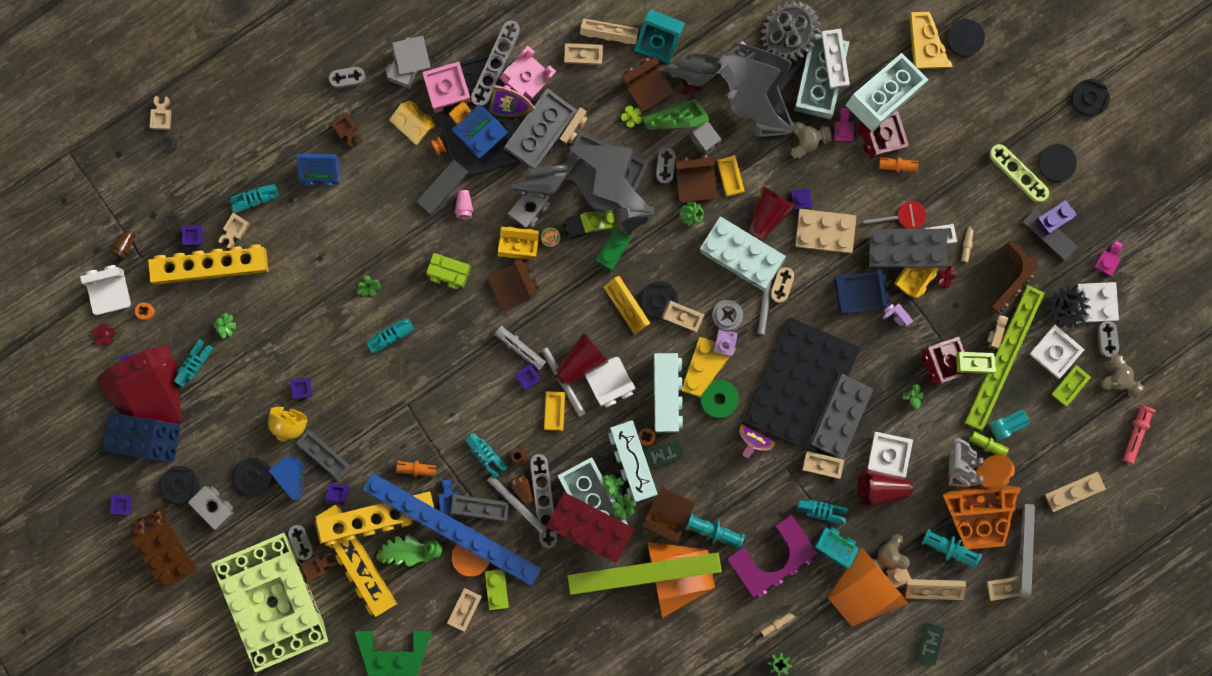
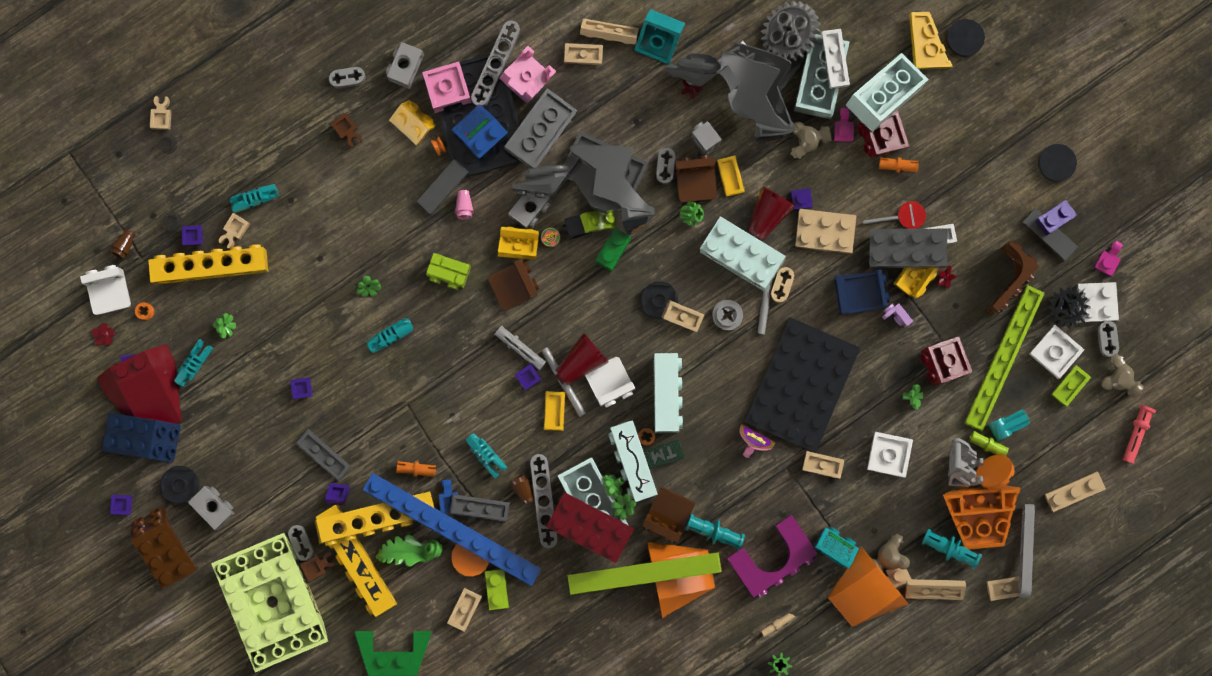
black tile [234,458,273,496] -> none
yellow cylinder [268,407,308,442] -> none
blue slope [269,456,305,502] -> none
blue slope [297,154,341,187] -> none
light grey piece [393,36,431,75] -> none
light orange plate [449,101,471,124] -> none
light grey bar [487,476,547,534] -> none
shield [489,85,535,117] -> none
reddish brown cone [509,447,528,467] -> none
tan plate [560,107,588,146] -> none
yellow plate [604,276,650,335] -> none
lime plant [621,106,642,128] -> none
reddish brown bracket [623,57,673,112] -> none
bright green plate [642,99,709,130] -> none
yellow wing [682,337,736,397] -> none
green tile [700,380,739,418] -> none
lavender bracket [714,329,737,356] -> none
teal hinge [797,500,848,525] -> none
dark grey plate [809,373,873,459] -> none
dark red cone [857,469,913,508] -> none
clear green tile [915,622,945,665] -> none
plate [956,352,996,374] -> none
tan piece [961,226,974,263] -> none
tan plate [987,315,1008,350] -> none
yellowish green beam [989,144,1049,203] -> none
black tile [1071,79,1110,117] -> none

